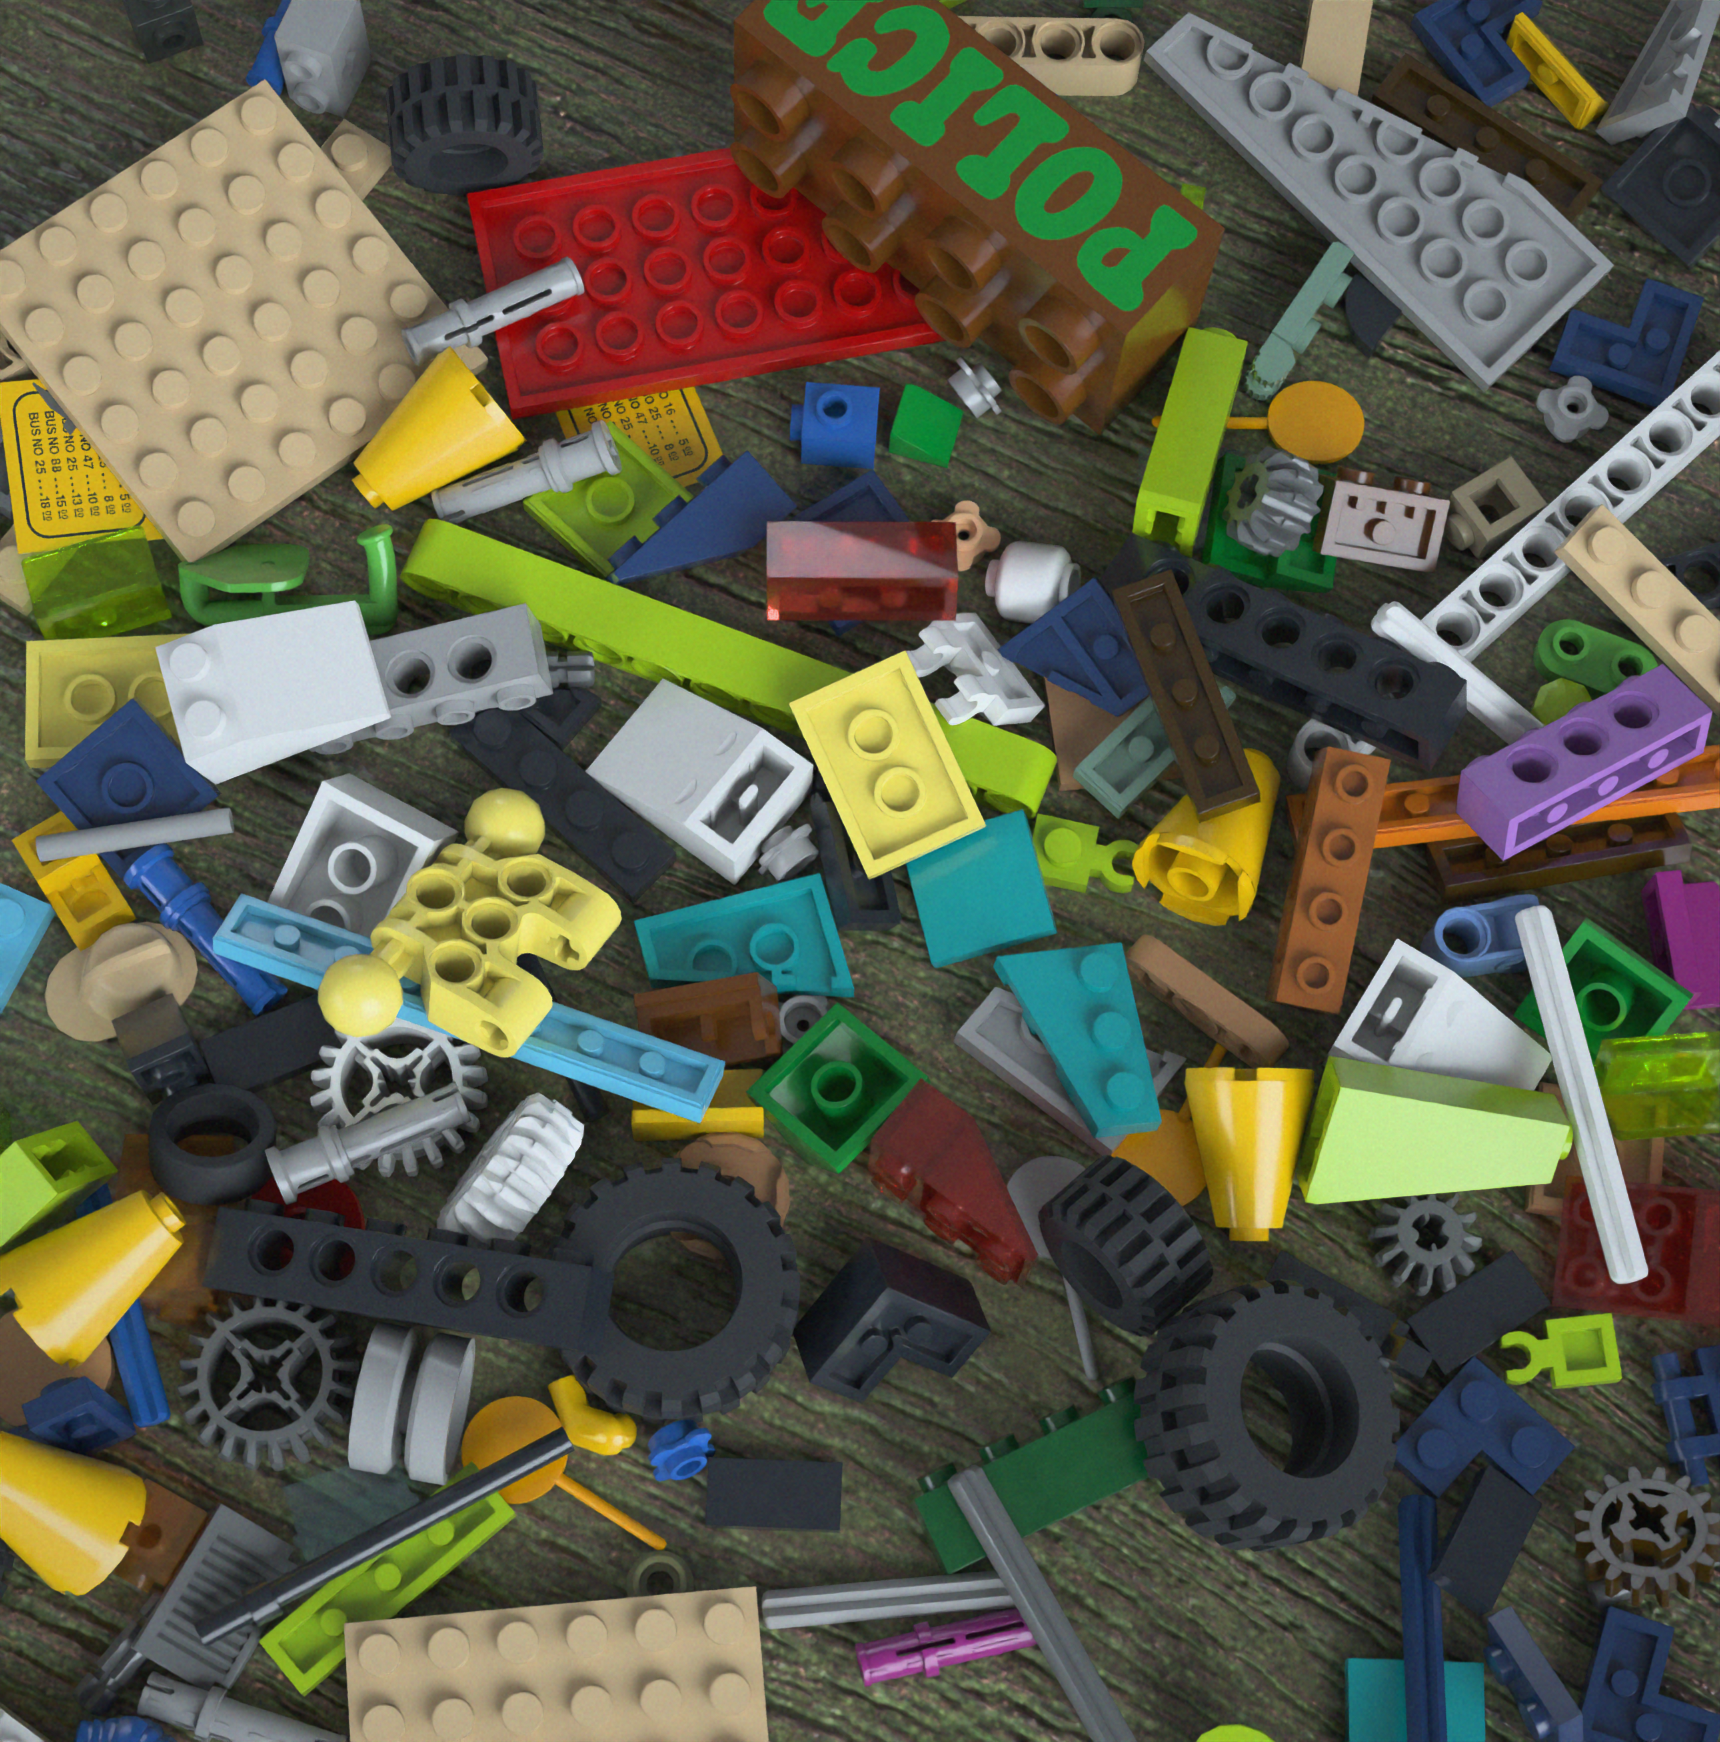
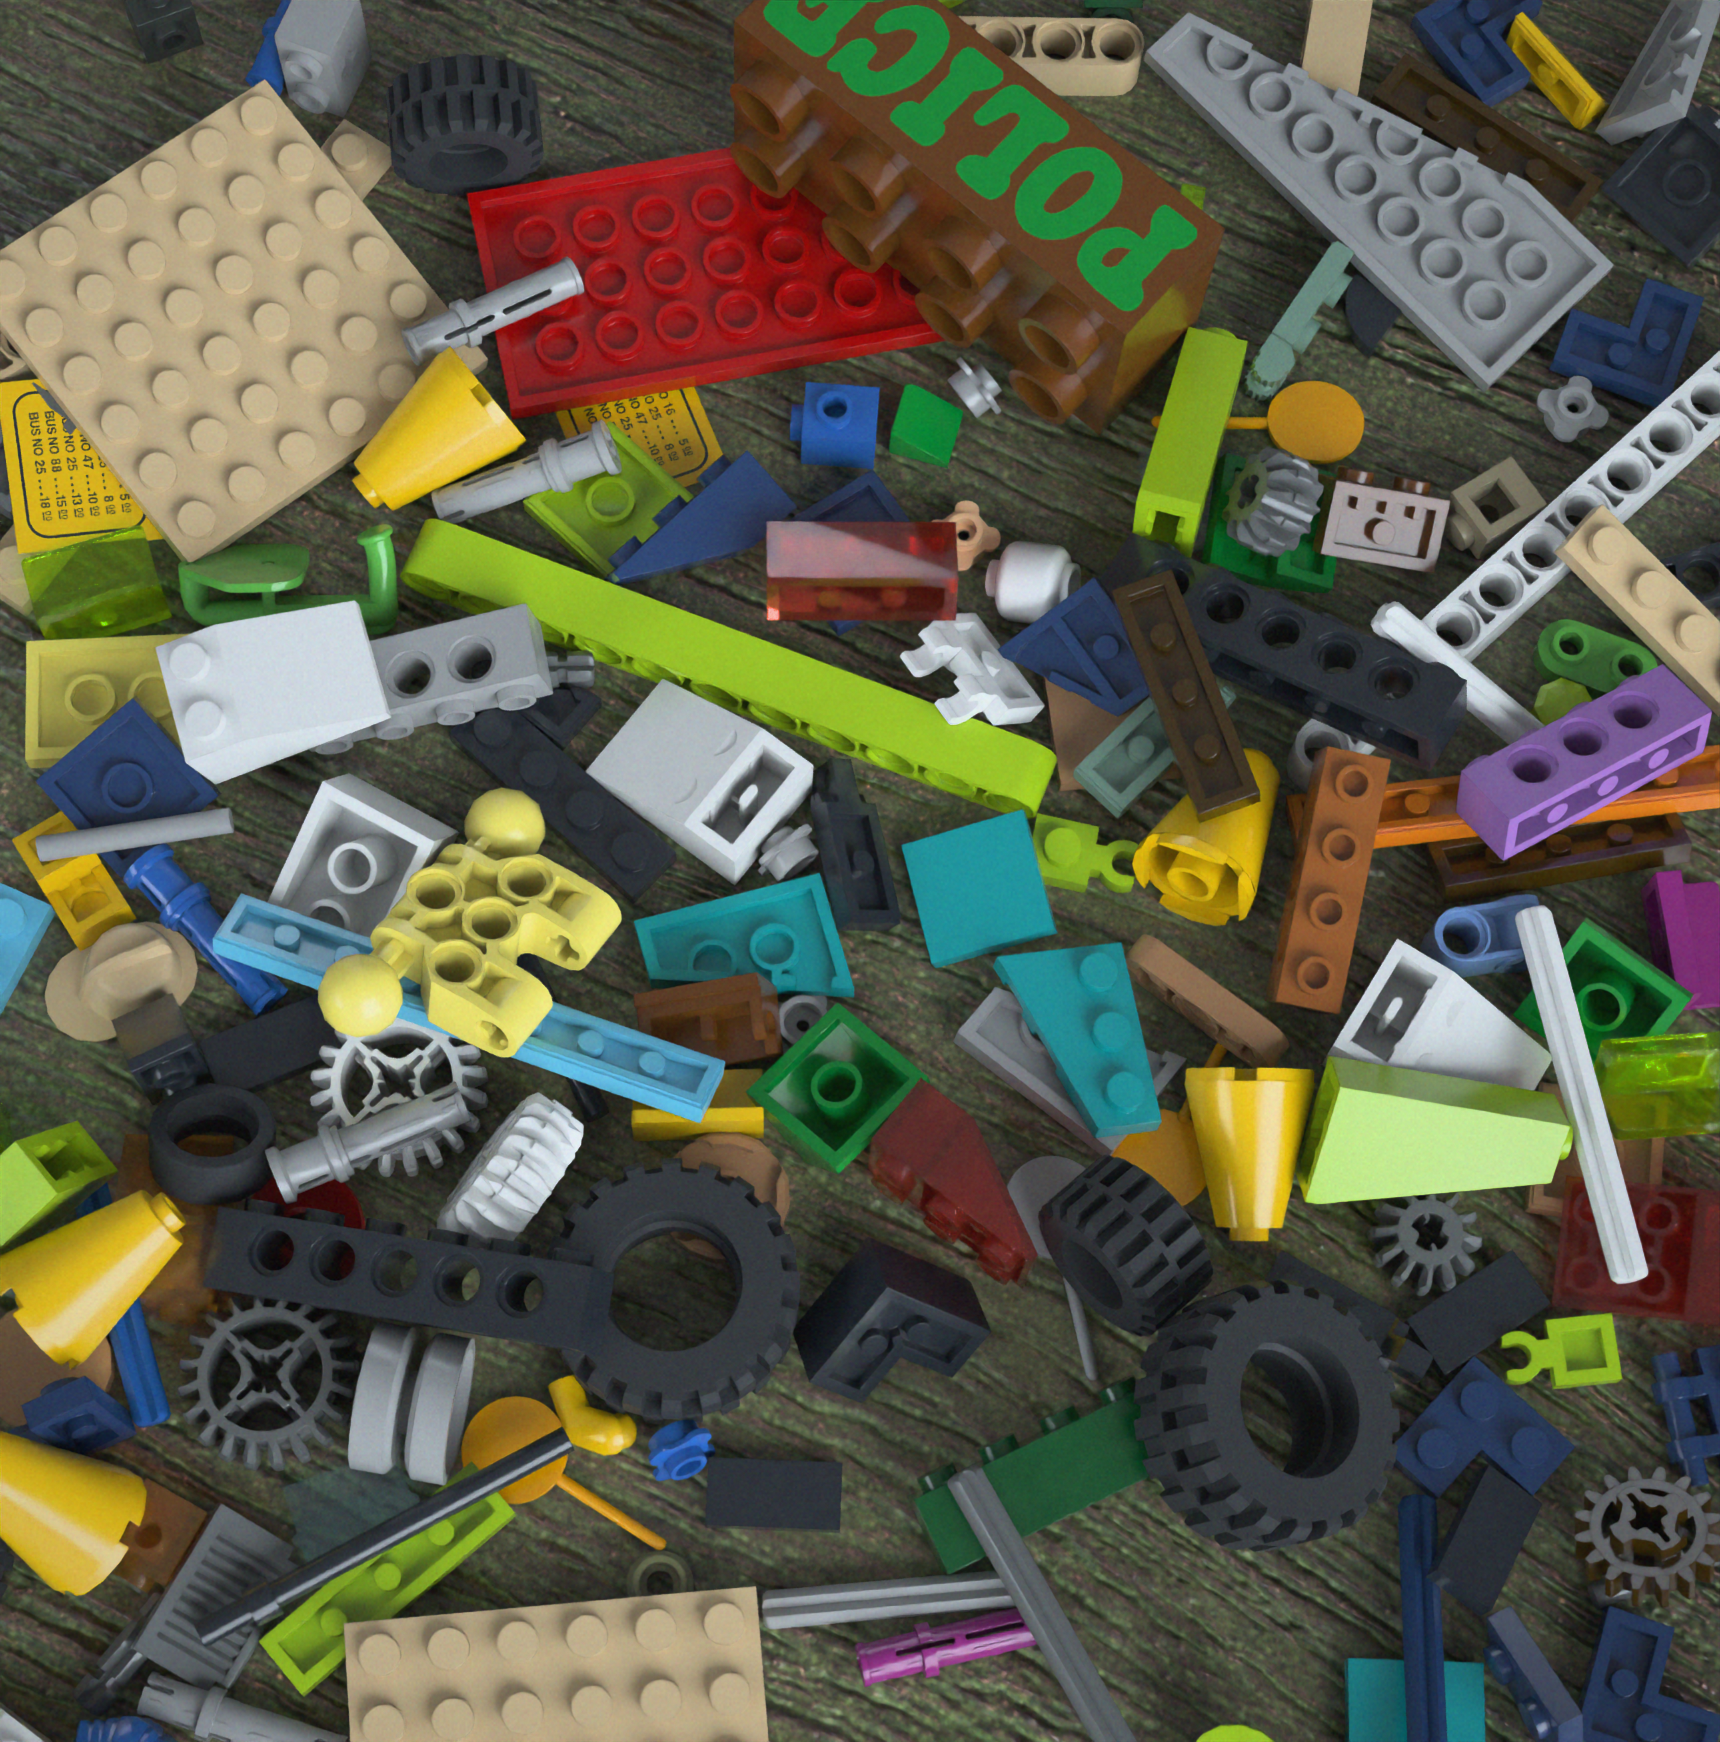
light yellow plate [789,650,986,880] -> none

